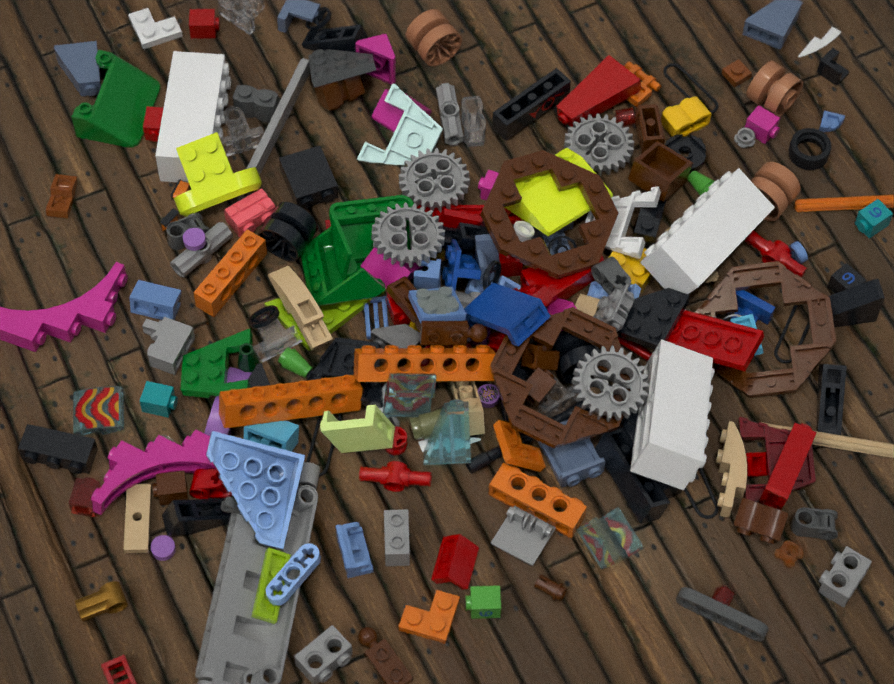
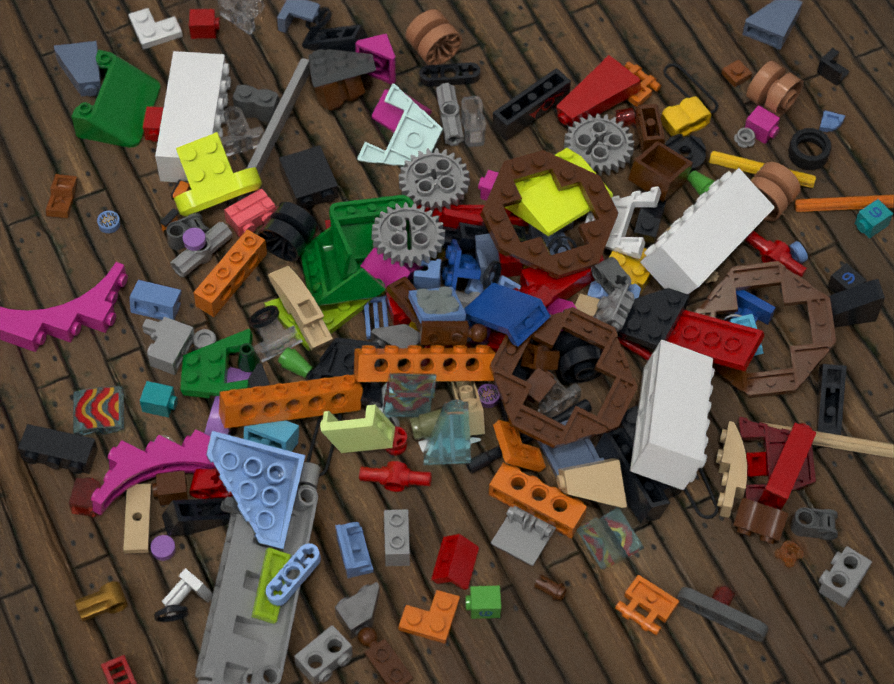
white tile [513,221,535,242] -> none
light grey gear [572,346,650,422] -> none
black piece [774,305,810,364] -> none
white sticker [798,27,841,57] -> none
none -> medium blue tile [97,211,120,233]
none -> white piece [154,568,213,622]
none -> light grey tile [193,329,216,350]
none -> flat silver slope [335,582,380,639]
none -> black beam [419,62,480,87]
none -> tan slope [556,458,627,508]
none -> orange plate [615,575,679,636]
none -> yellow axle [709,151,816,188]

